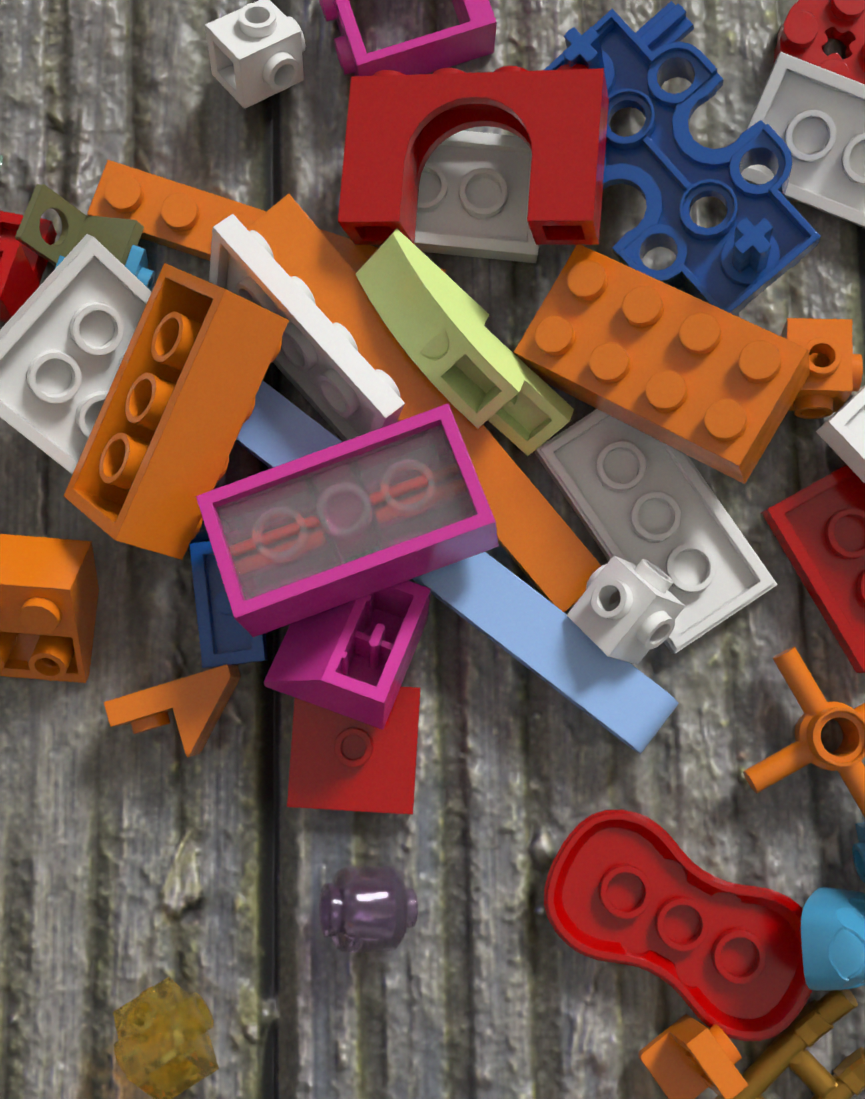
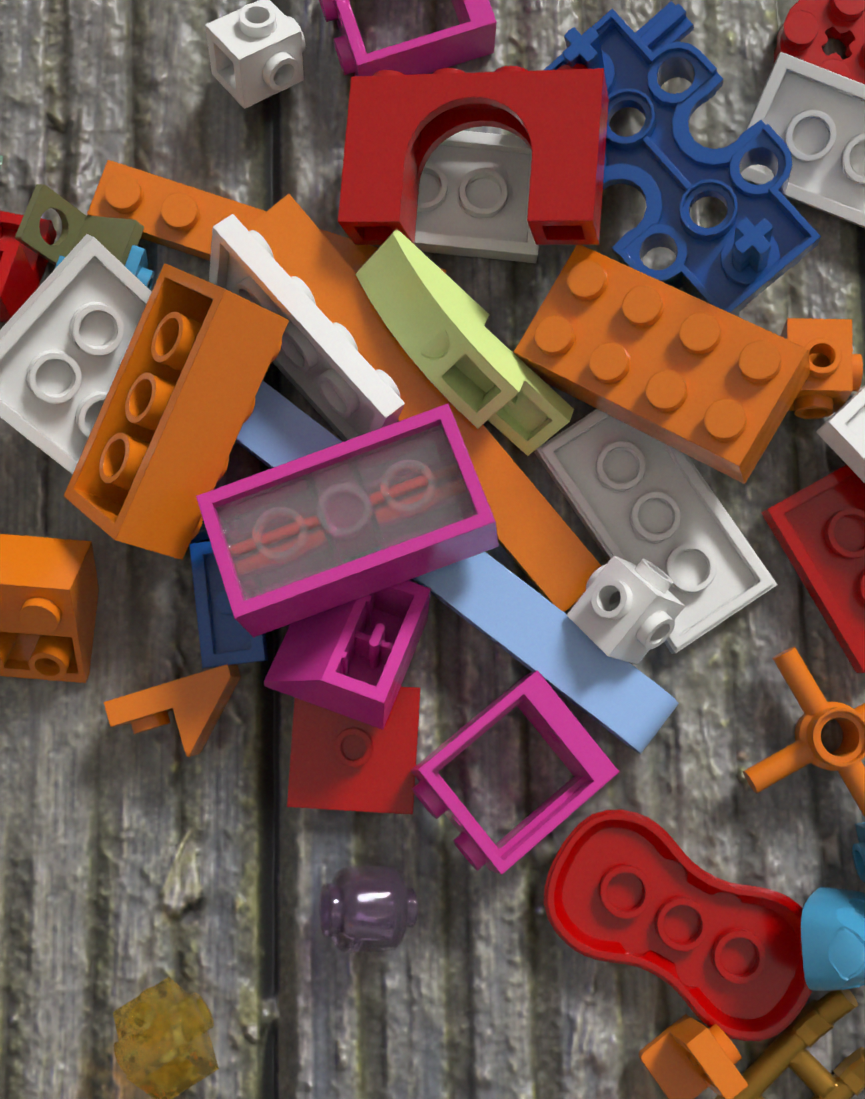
none -> dark pink window [410,670,619,875]

